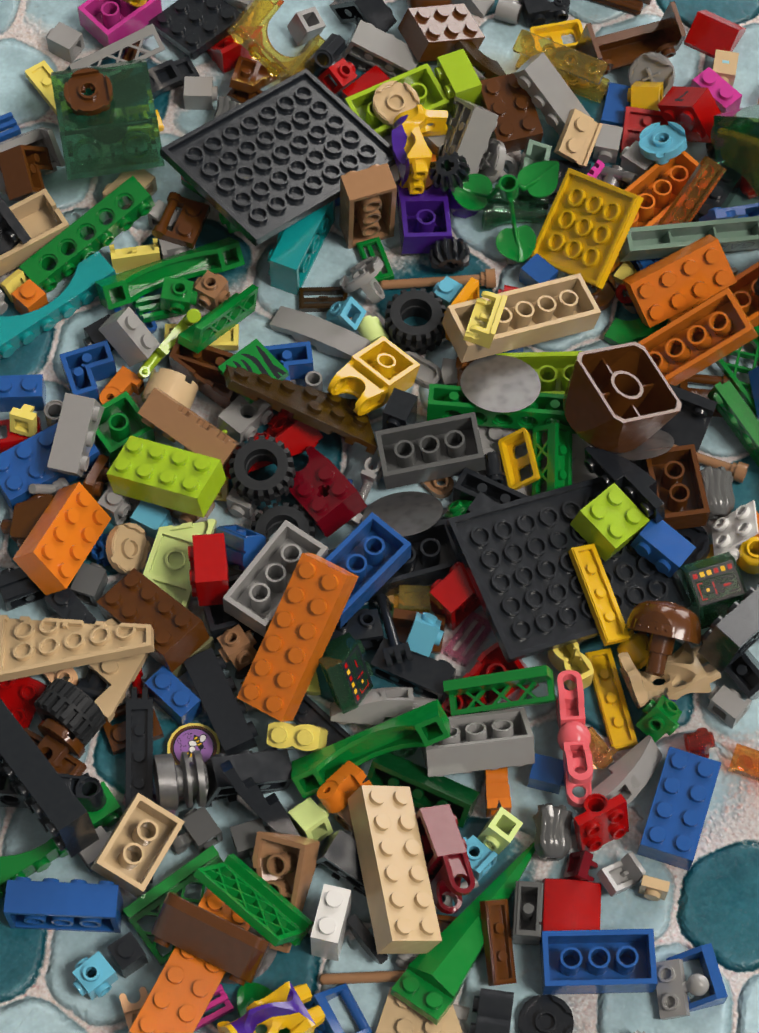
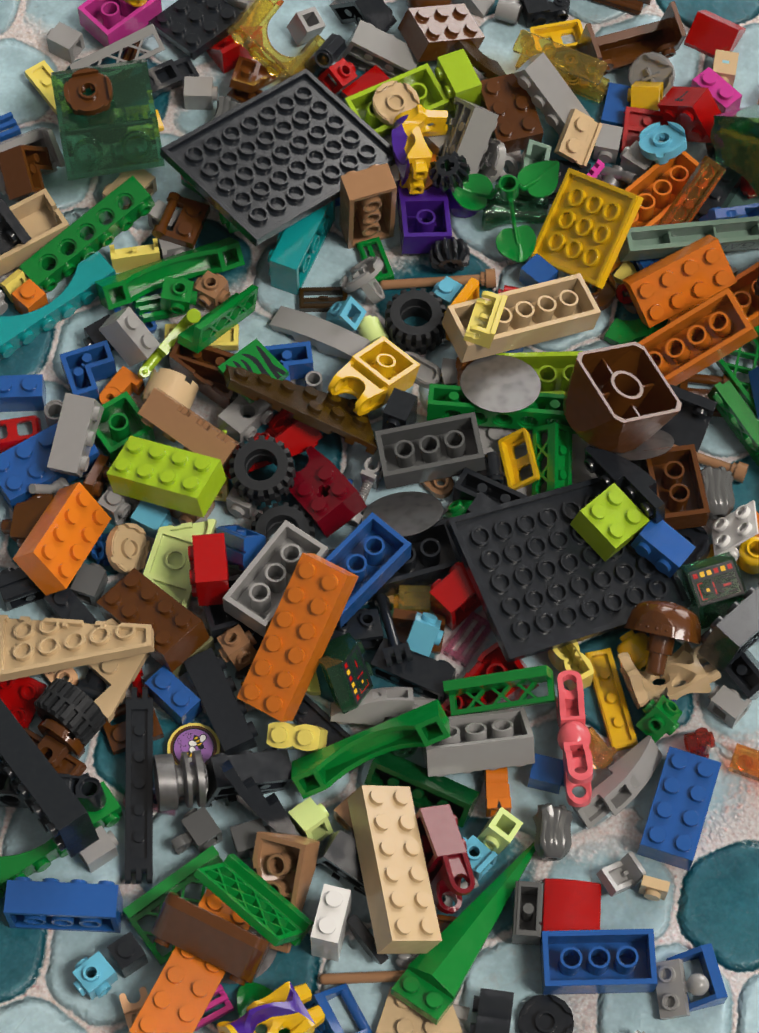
light yellow tile [9,404,37,437] -> none
tan brick [90,793,185,897] -> none
orange leg [317,760,372,814] -> none
reddish brown tile [479,899,517,986] -> none
dark red tile [562,850,598,882] -> none
yellow tile [568,543,631,646] -> none
red plate [574,793,629,852] -> none

